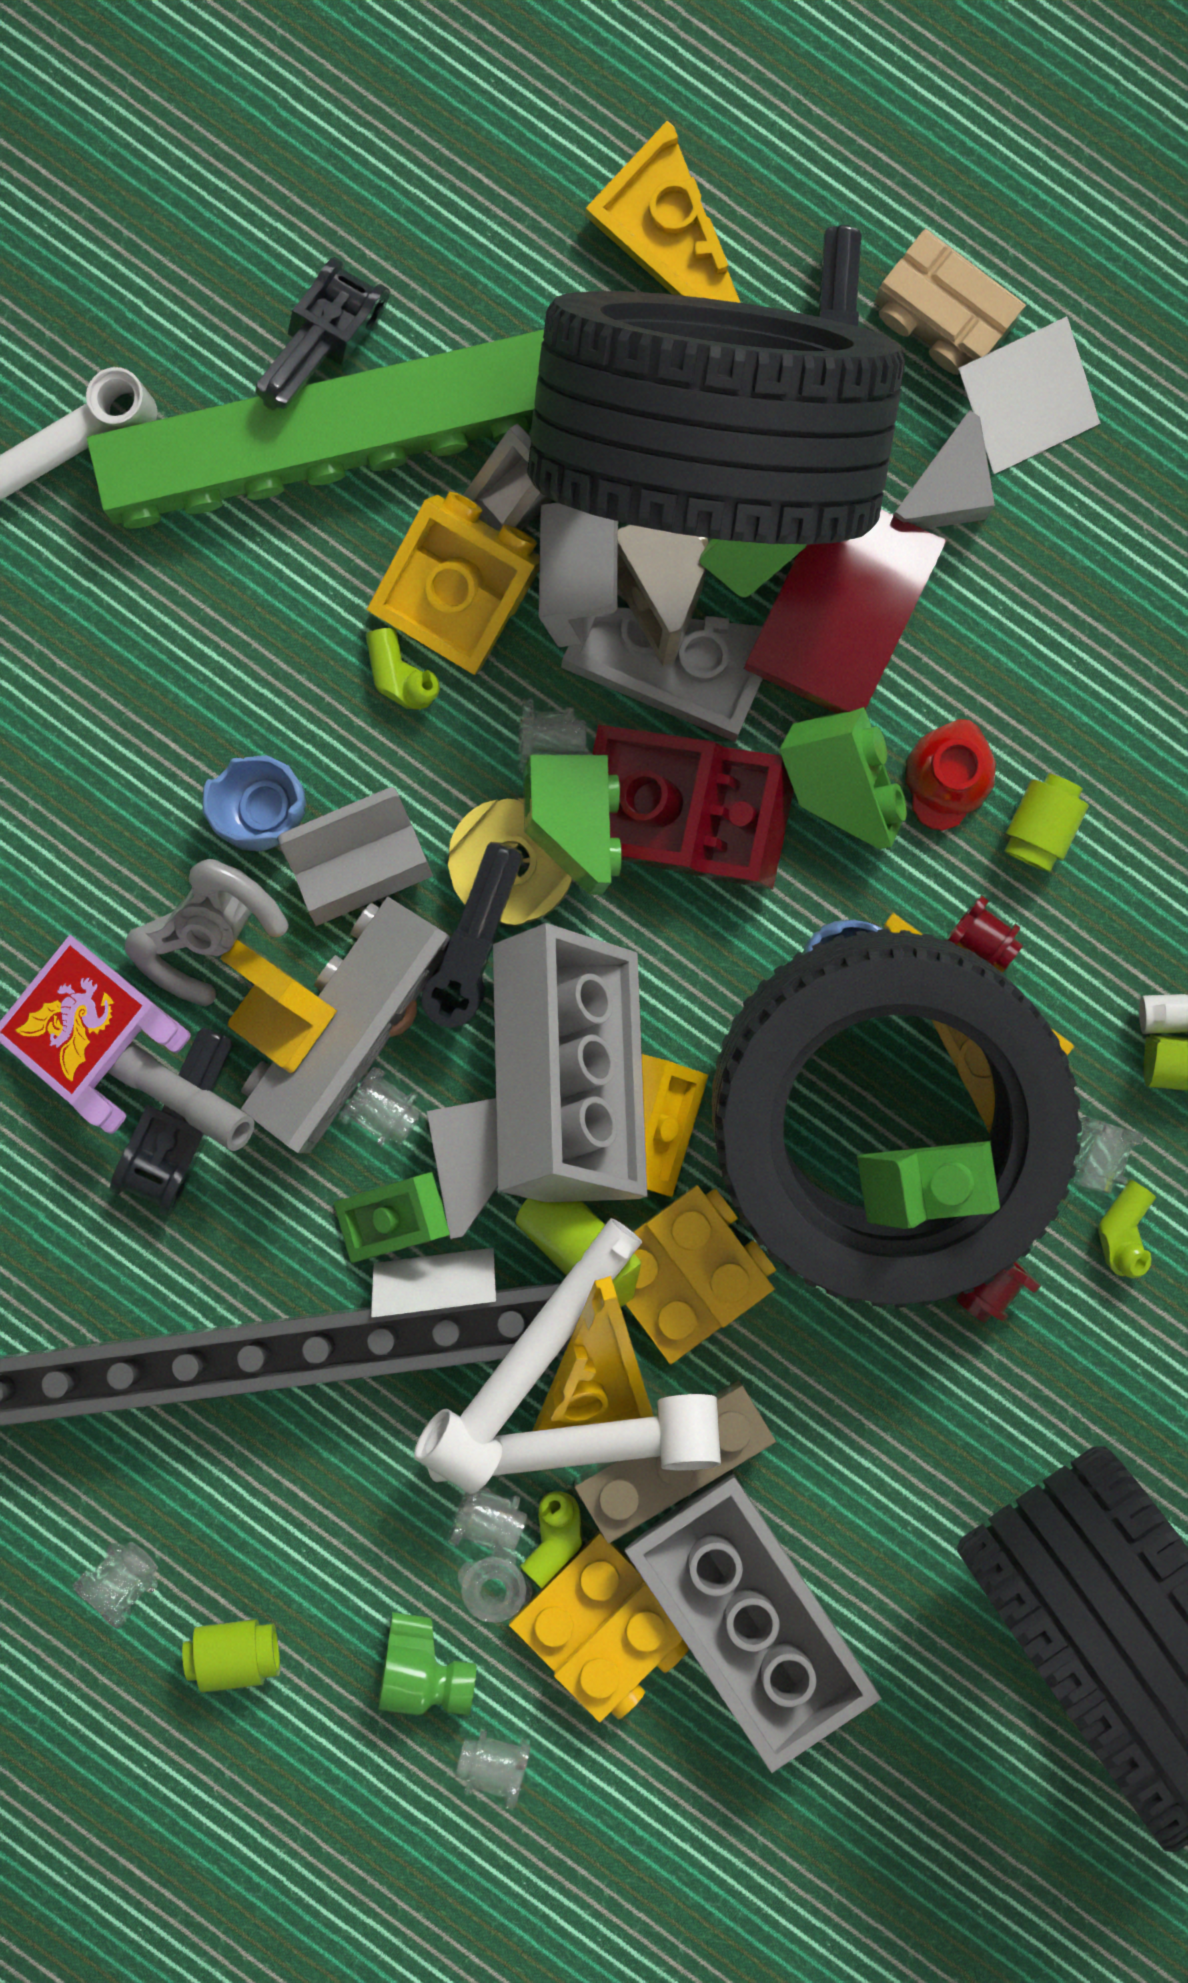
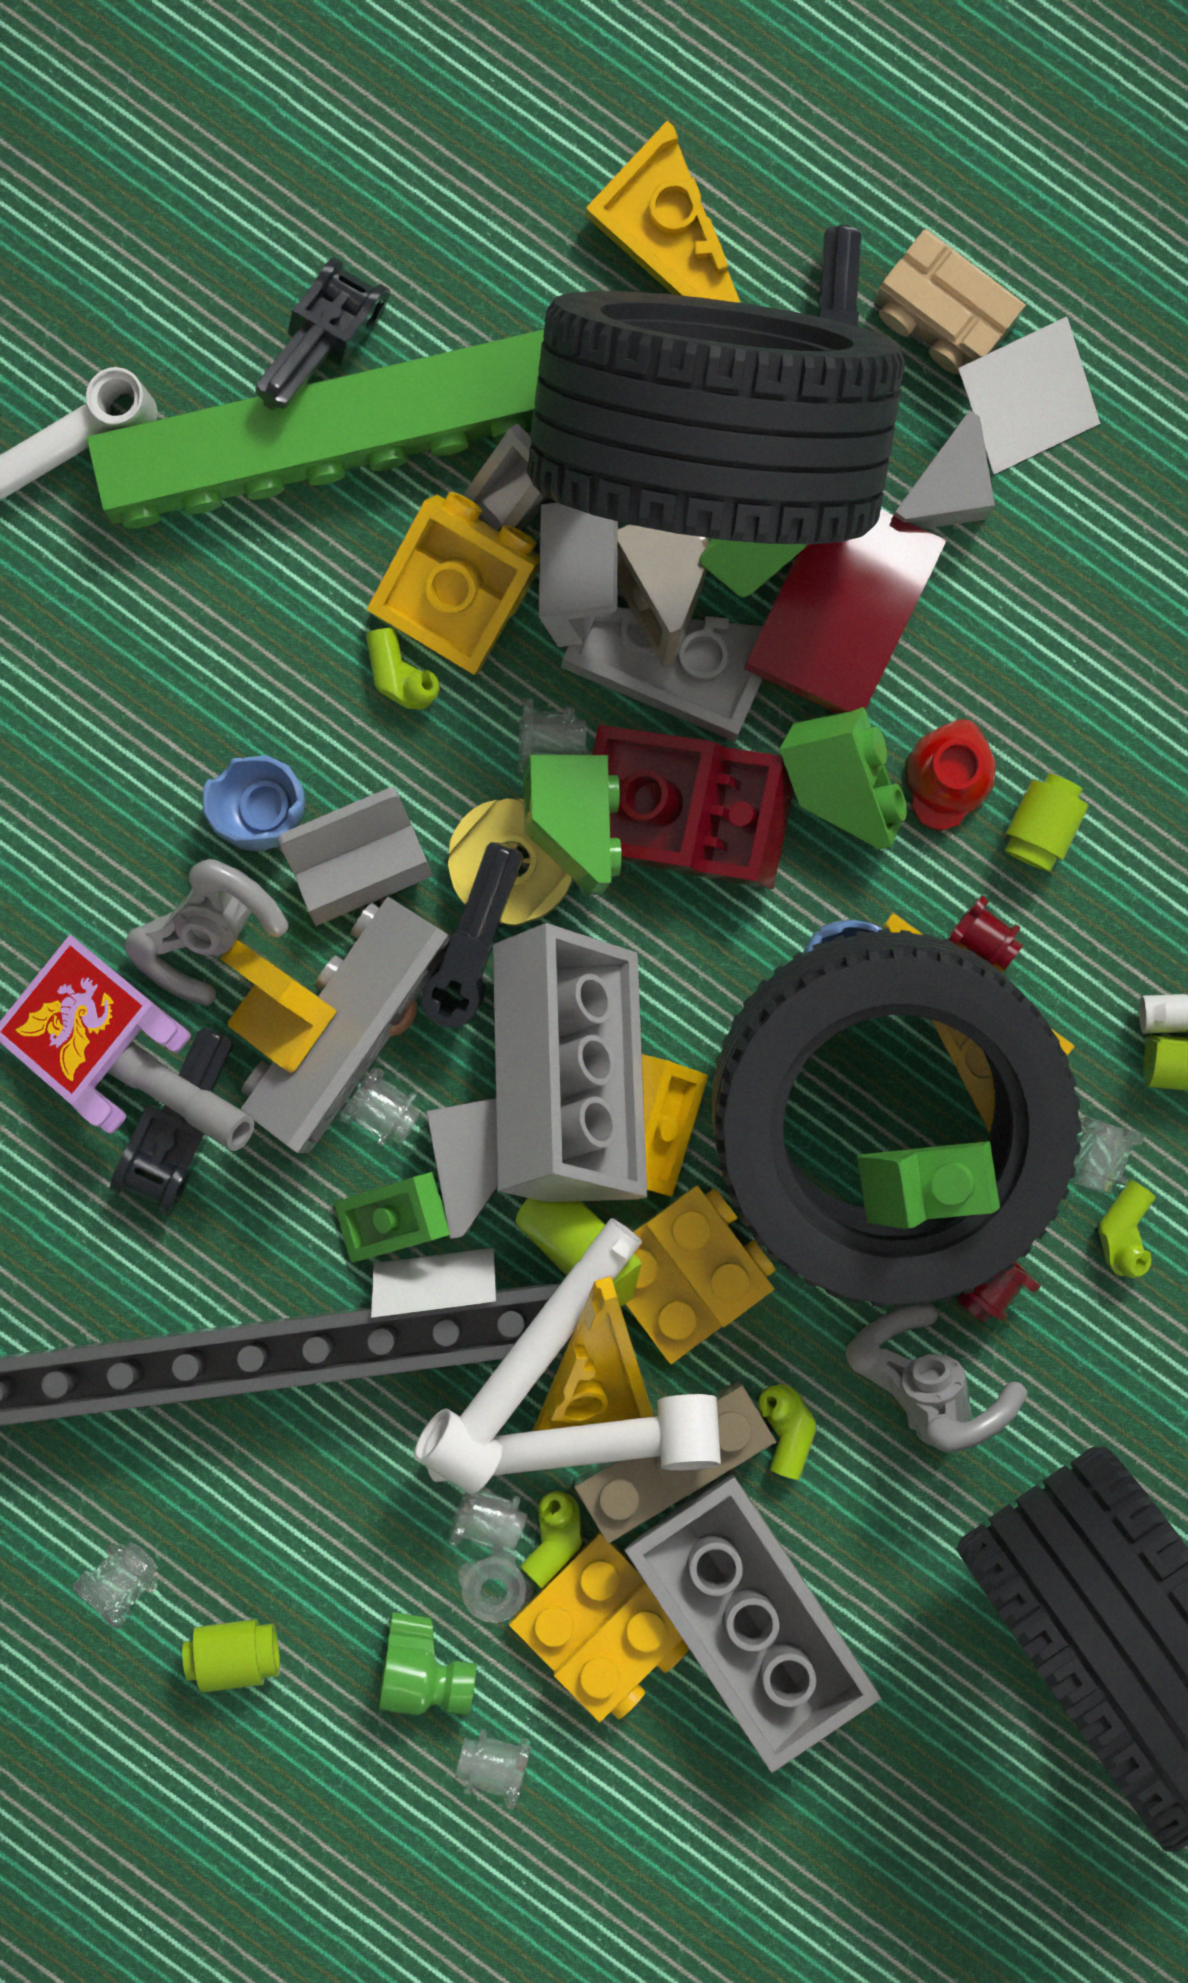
none -> lime arm [758,1384,817,1480]
none -> light grey piece [845,1303,1028,1453]

